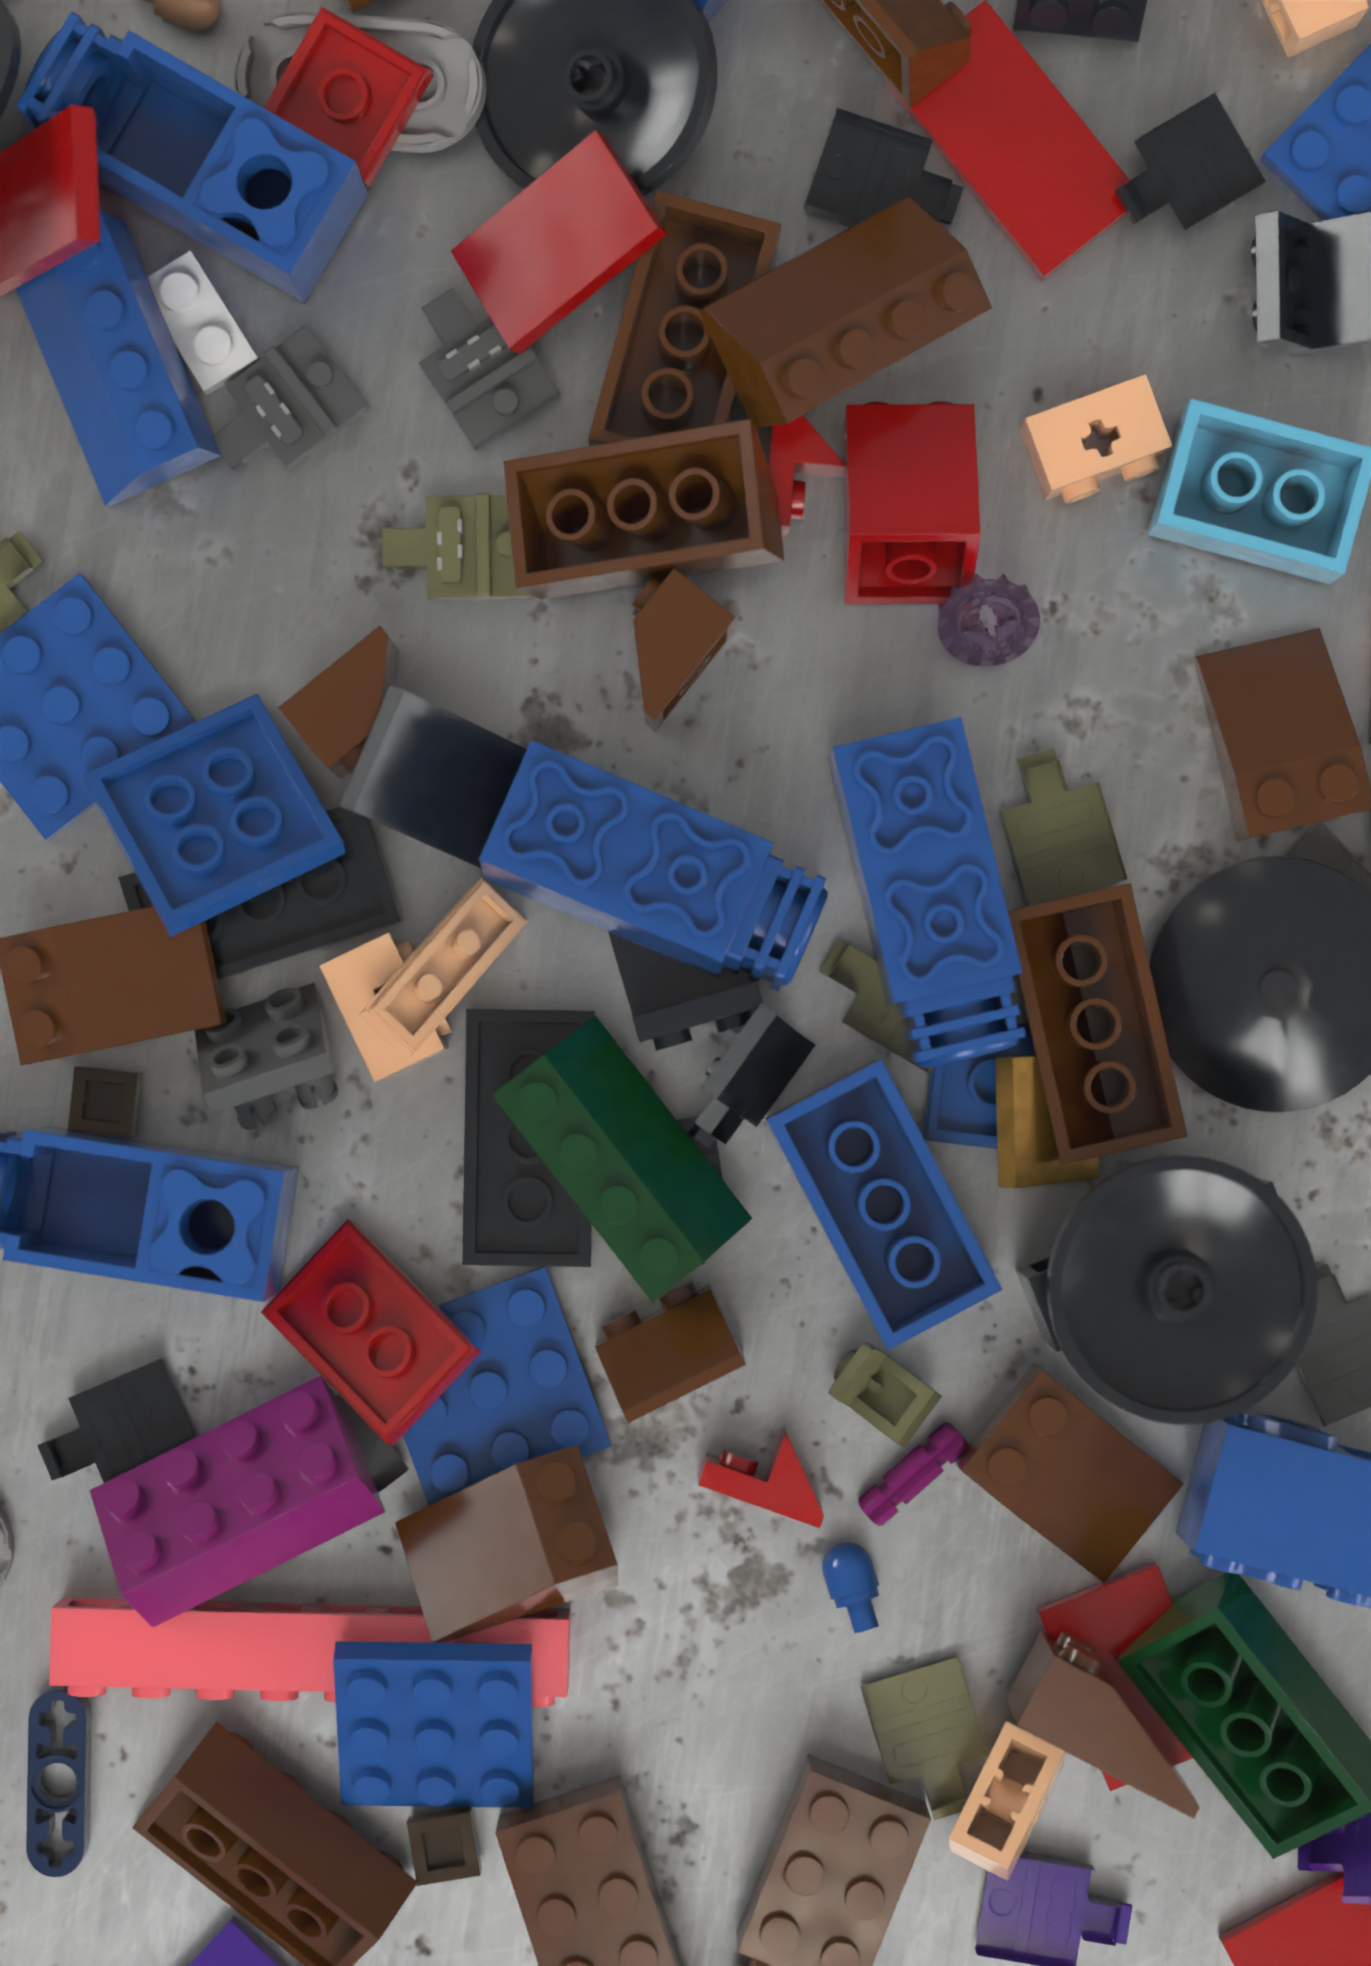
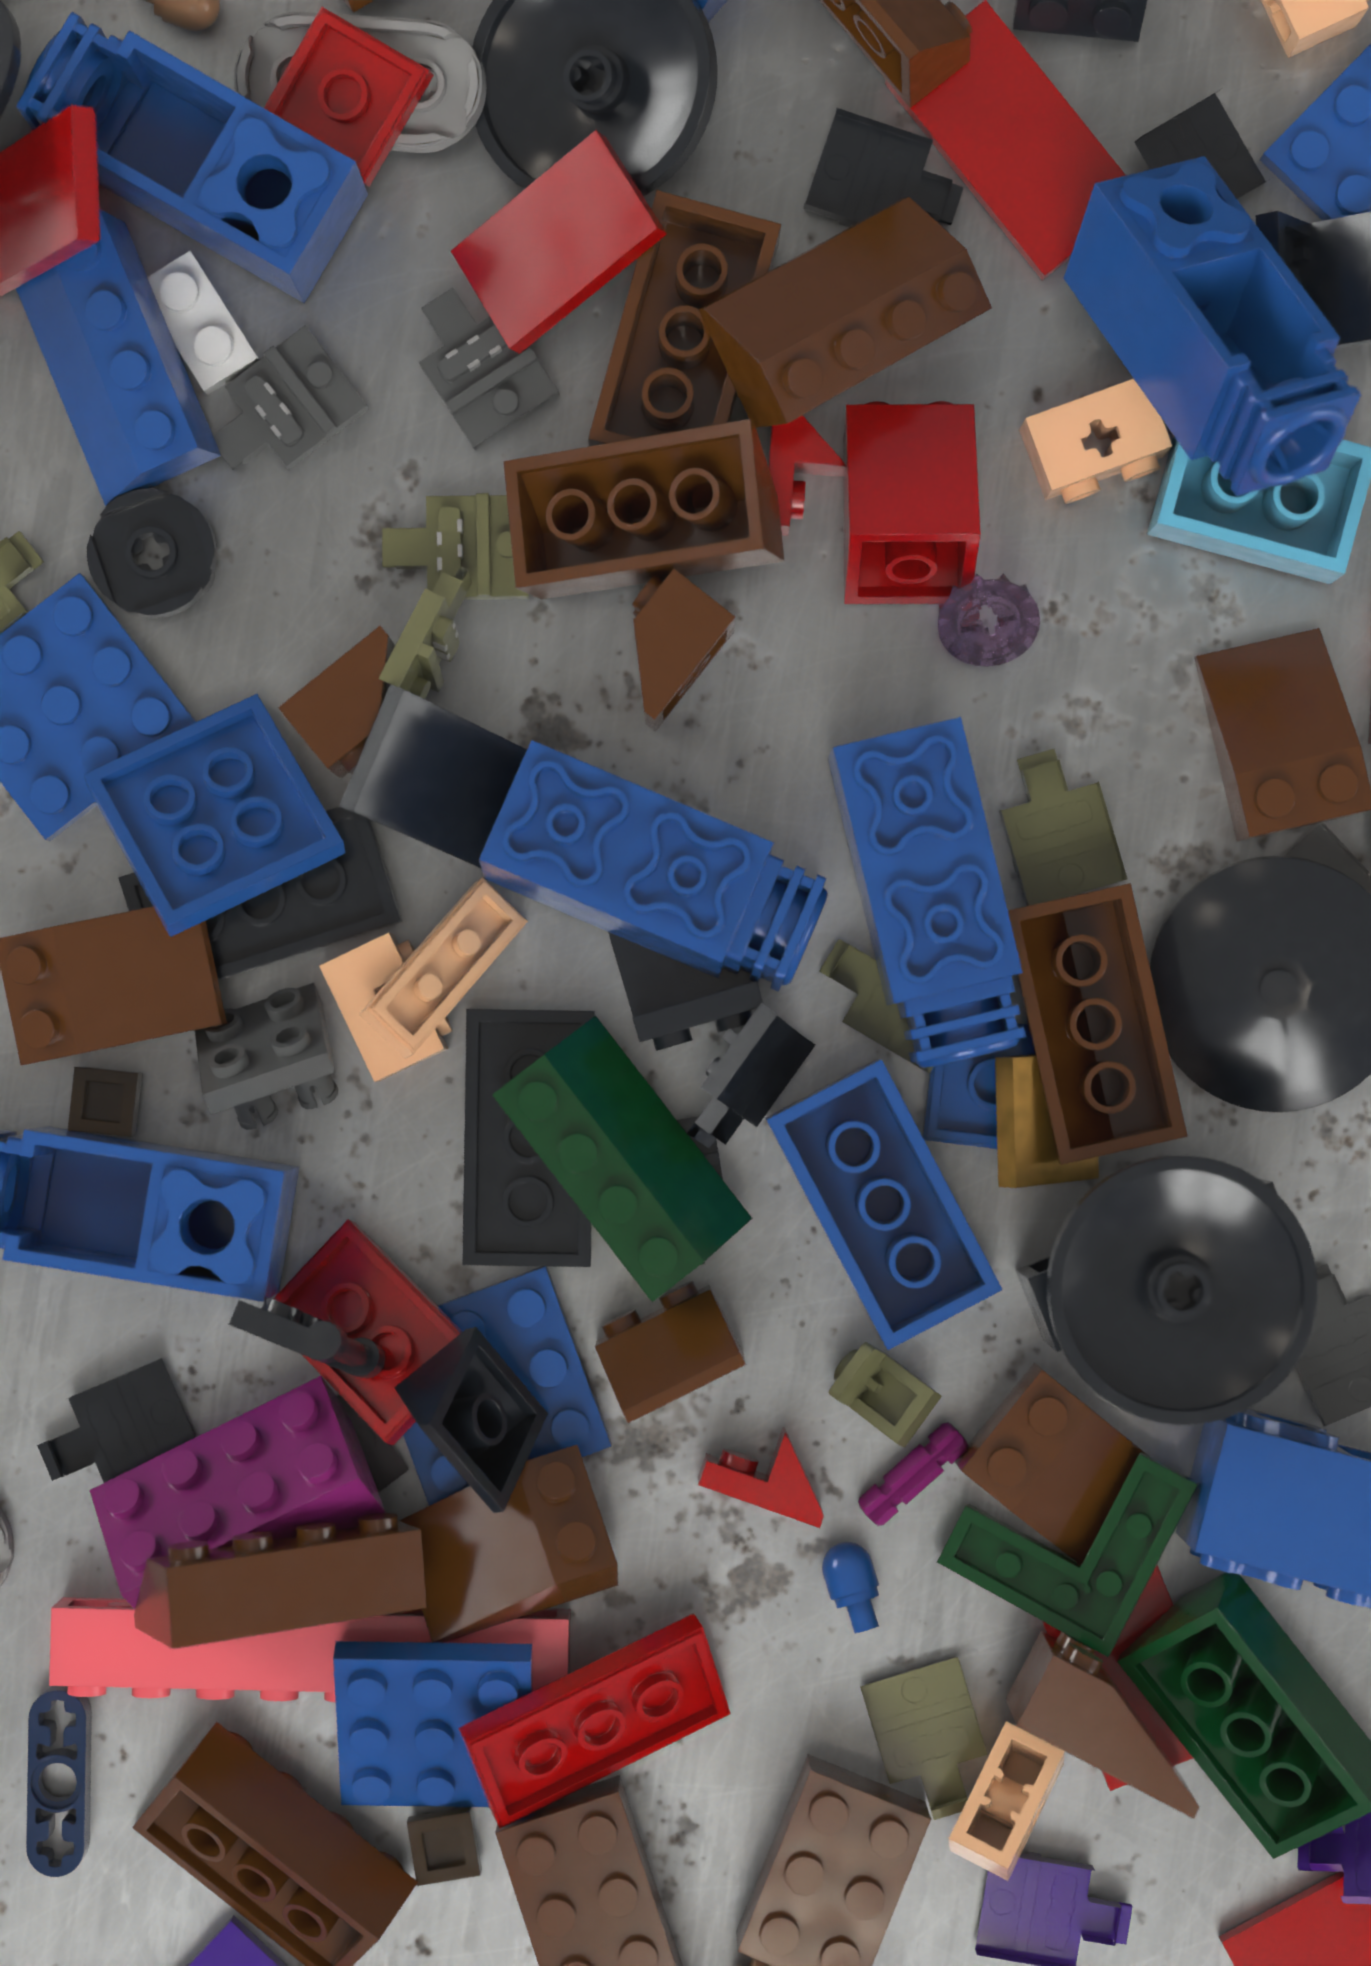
none -> black plate [87,488,218,618]
none -> reddish brown slope [134,1513,427,1649]
none -> black plate [229,1297,386,1379]
none -> olive piece [379,566,472,699]
none -> black slope [394,1327,548,1513]
none -> red tile [458,1613,731,1828]
none -> dark green plate [937,1452,1199,1657]
none -> blue piece [1063,156,1361,496]

